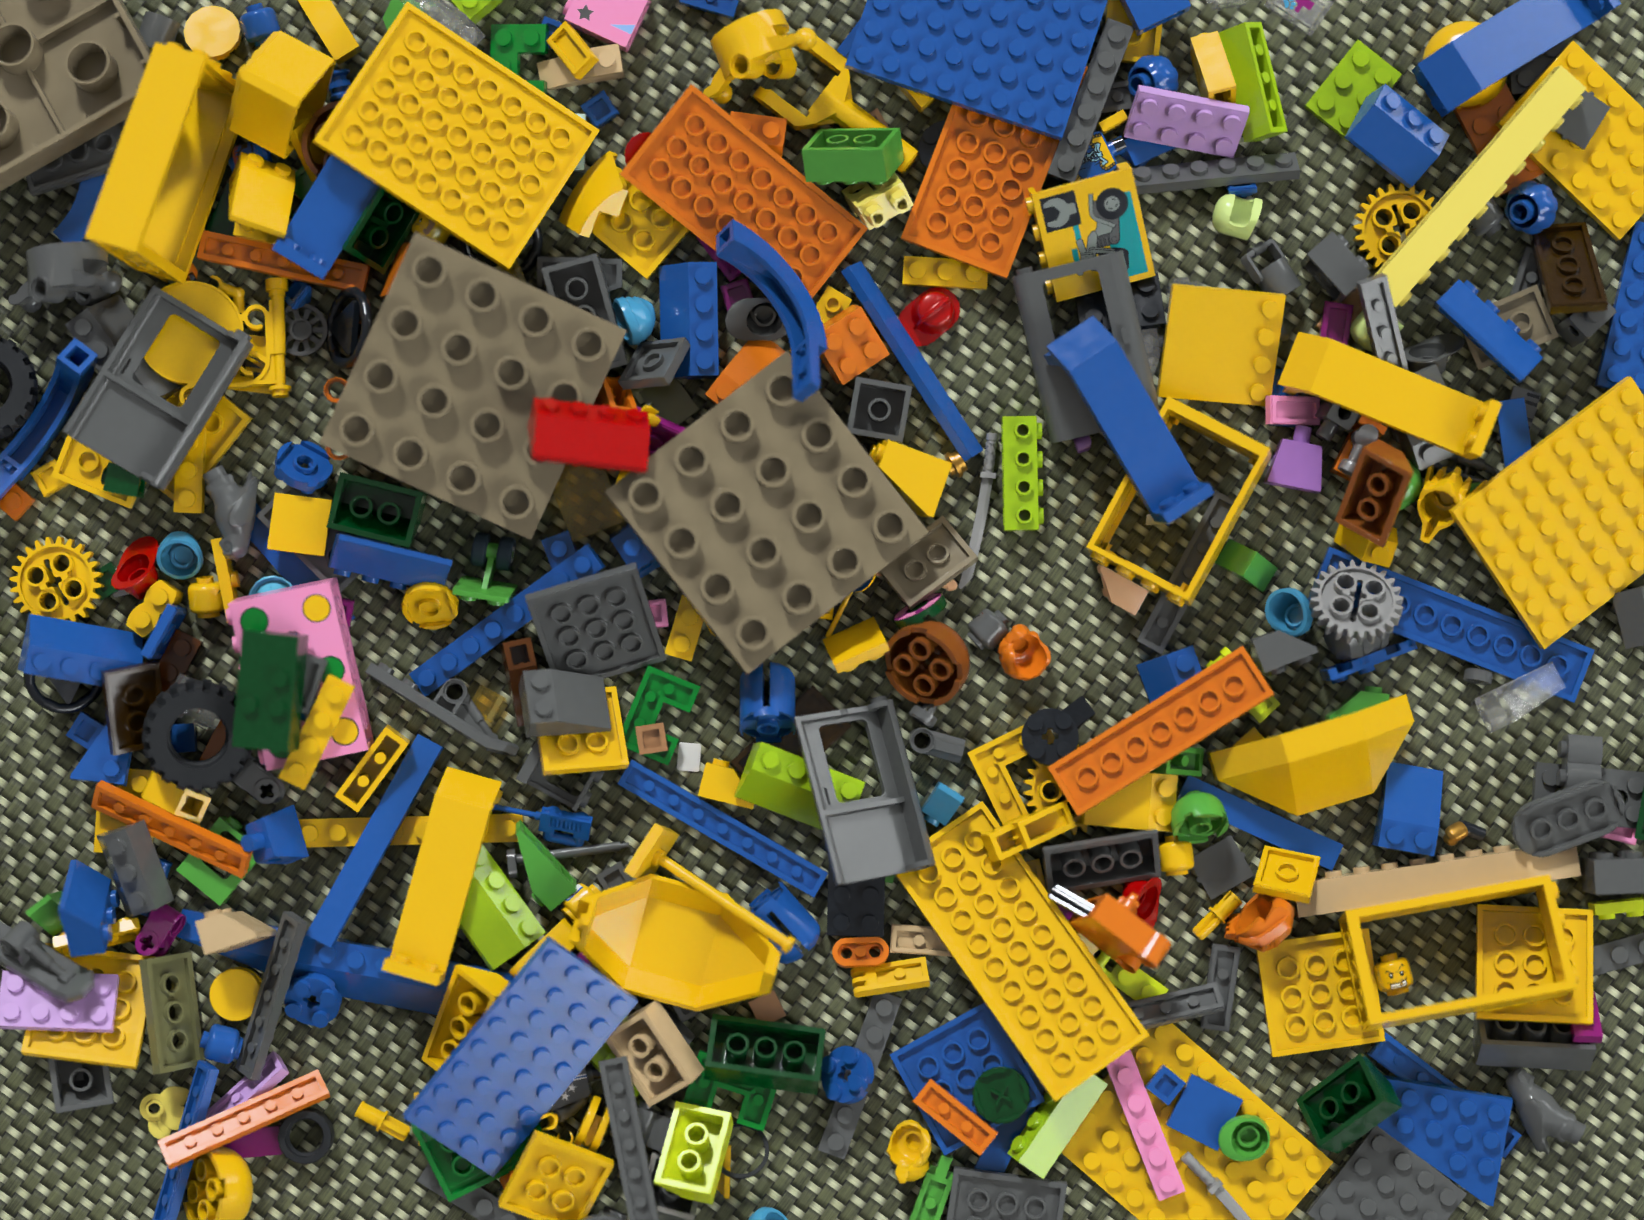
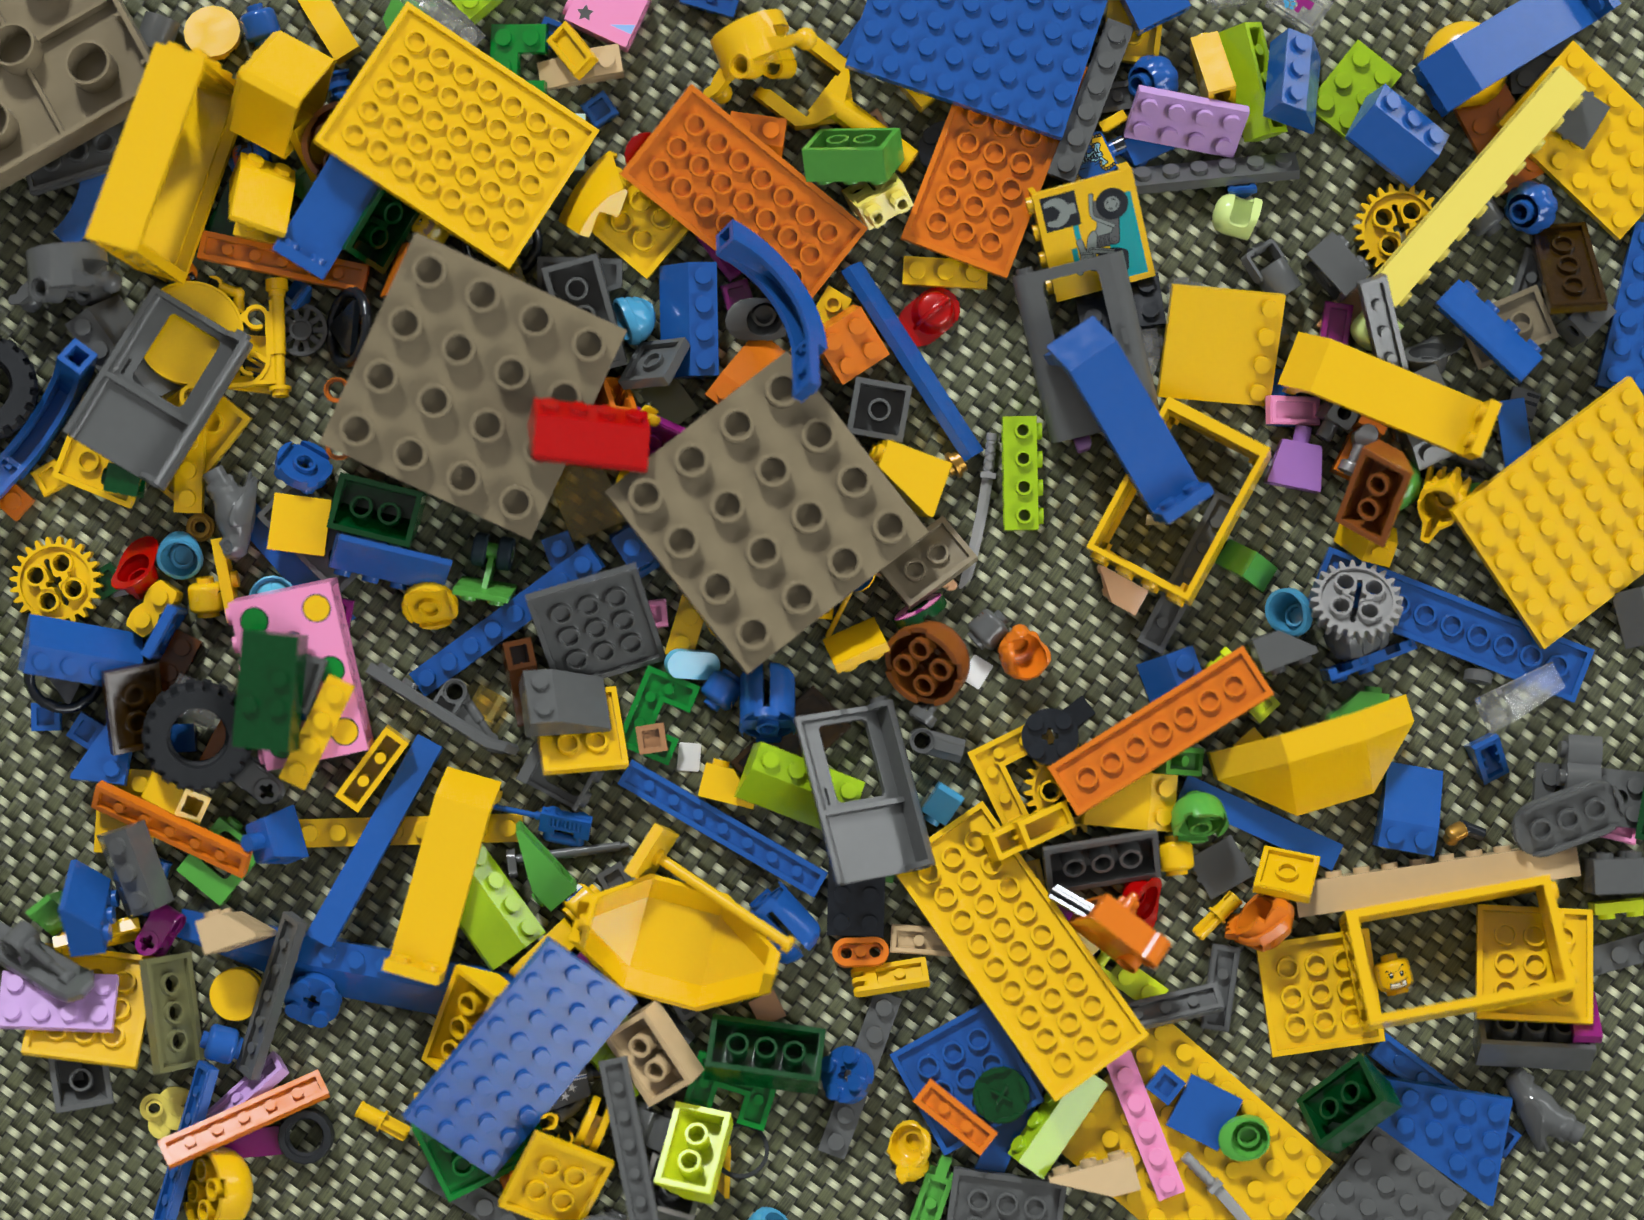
none -> blue tile [31,702,62,731]
none -> pearl gold plate [186,513,215,542]
none -> medium azure tile [664,649,720,680]
none -> blue head [701,668,740,712]
none -> white sticker [966,655,993,689]
none -> tan slope [1047,1150,1141,1197]
none -> blue slope [1263,28,1321,134]
none -> blue slope [1464,733,1509,785]

